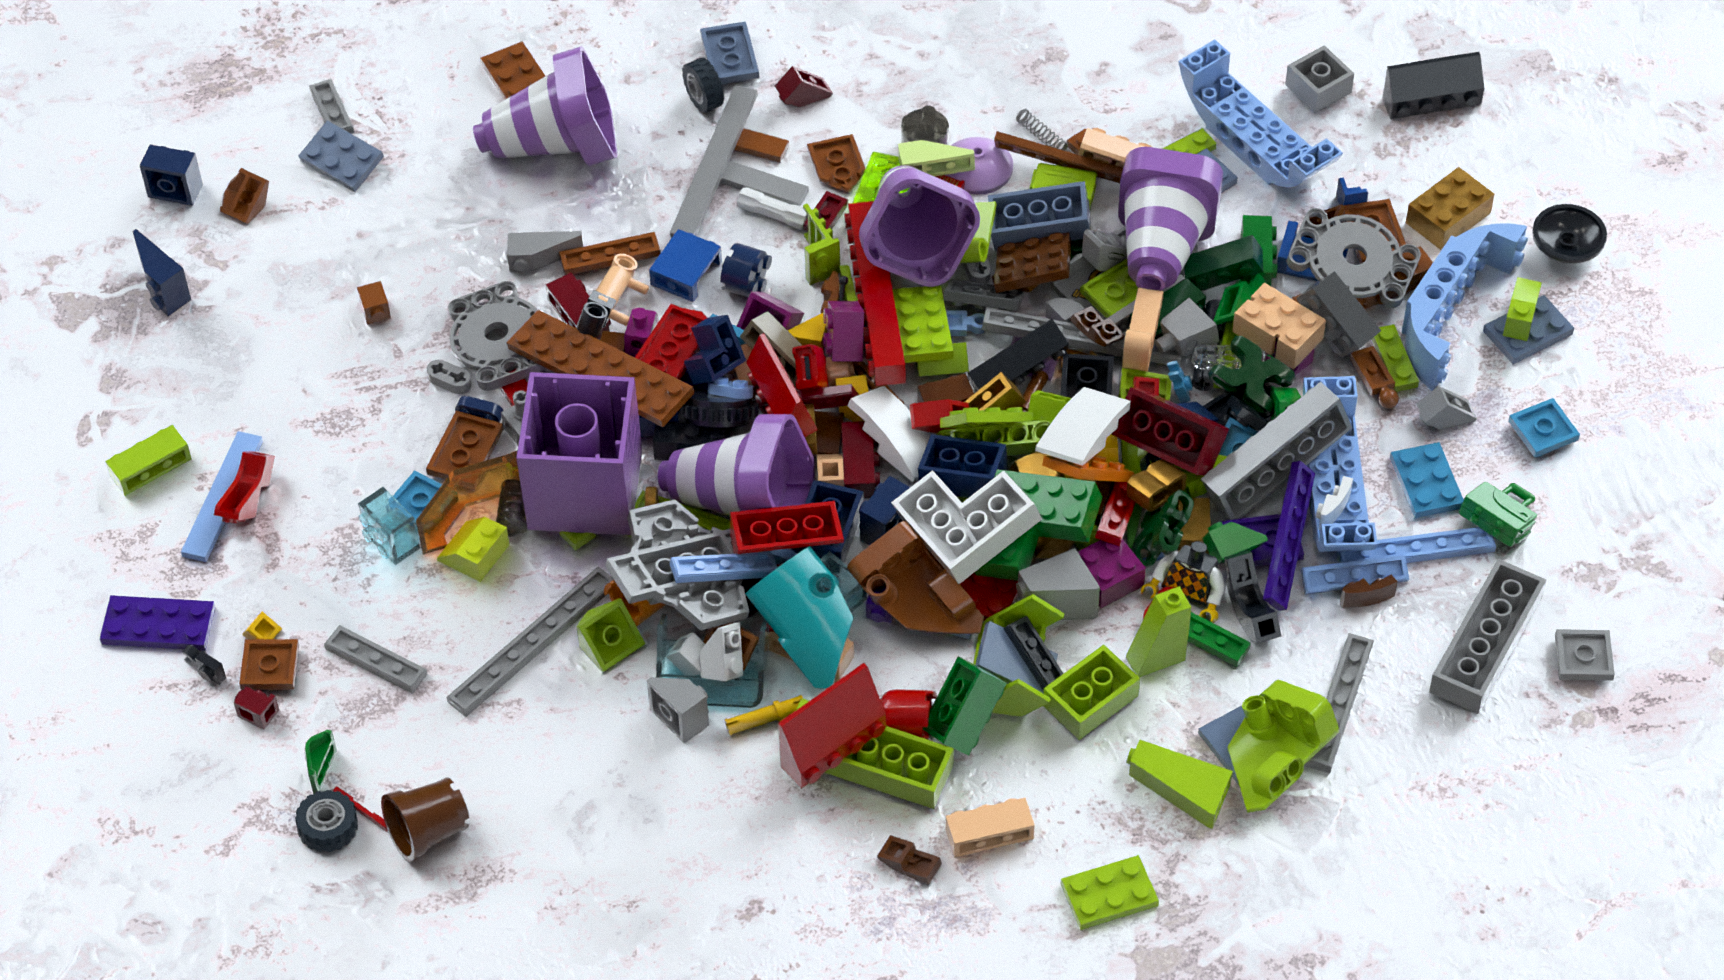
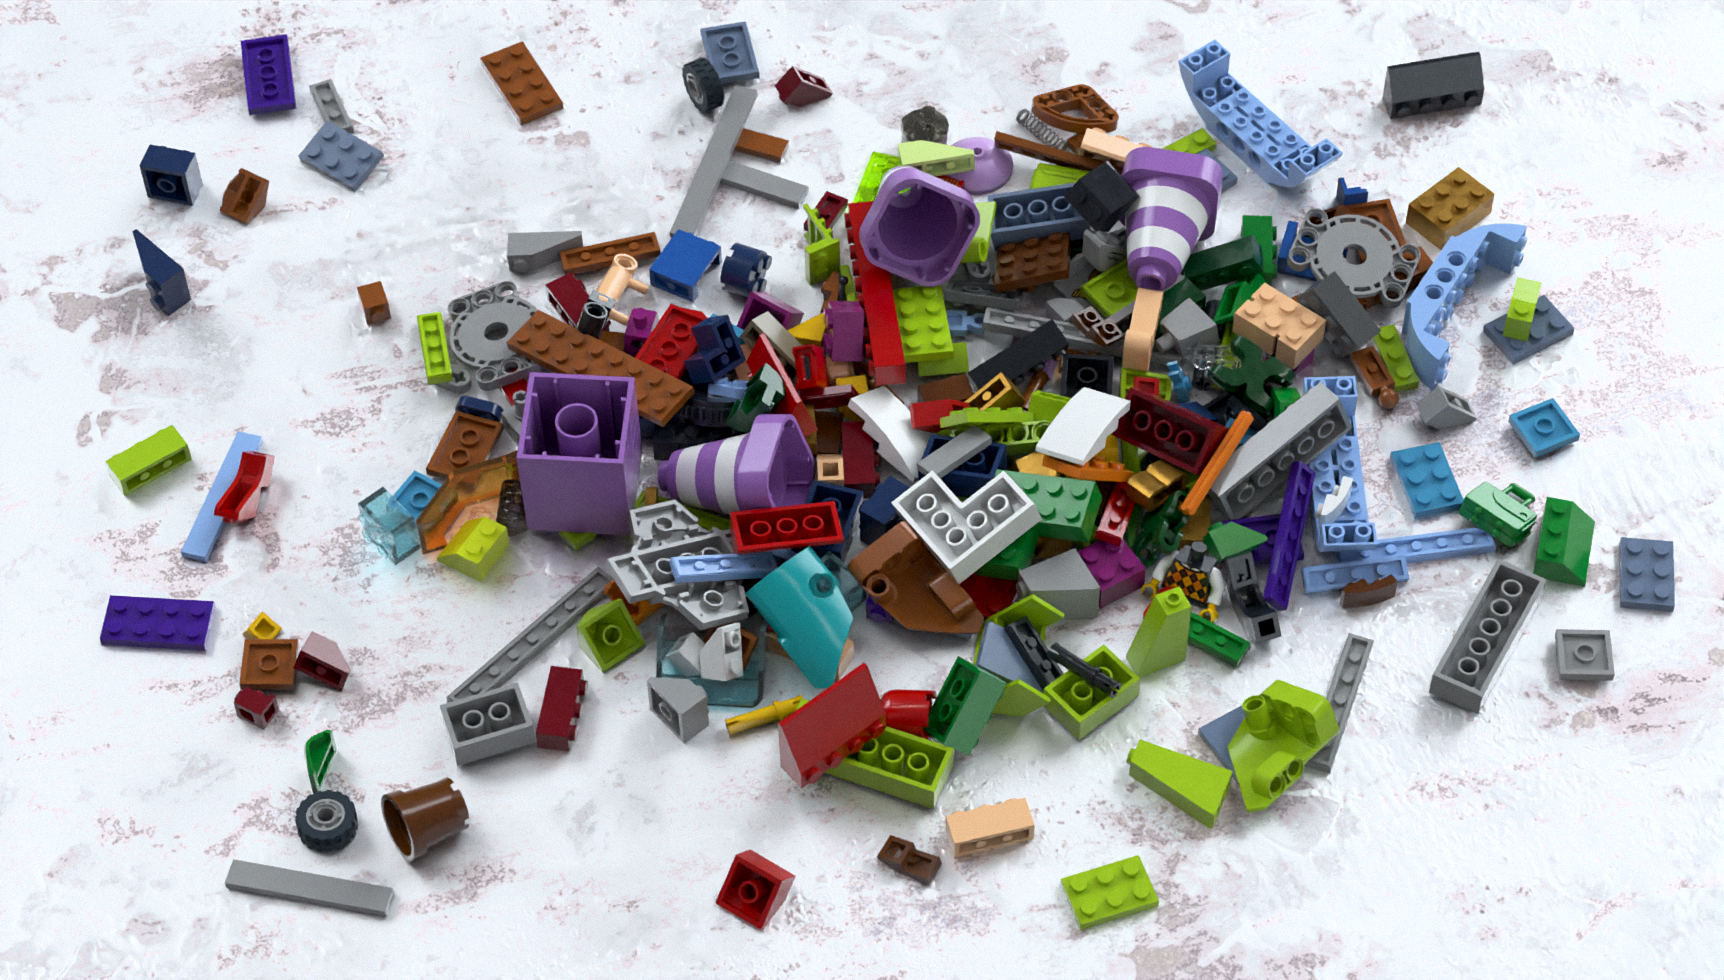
black plate [182,645,226,685] -> none
light grey tile [324,625,428,694] -> none
red piece [332,786,388,832] -> none
medium lavender cone [473,46,618,166] -> none
white axle [737,187,808,230] -> none
dark orange tile [807,134,866,193] -> none
light grey brick [1285,45,1355,113] -> none
black dish [1532,204,1607,263] -> none
none -> light grey tile [225,859,394,917]
none -> dark purple plate [240,34,297,115]
none -> slope [293,631,351,691]
none -> lime tile [417,312,453,385]
none -> light grey brick [440,682,536,766]
none -> dark red brick [535,666,588,752]
none -> red slope [715,849,796,930]
none -> dark green brick [725,363,785,433]
none -> light grey tile [917,425,992,478]
none -> dark orange beam [1031,84,1119,134]
none -> black pin [1047,643,1121,698]
none -> black slope [1064,161,1140,232]
none -> orange axle [1180,411,1254,516]
none -> green slope [1533,497,1595,587]
none -> sand blue plate [1619,537,1675,612]

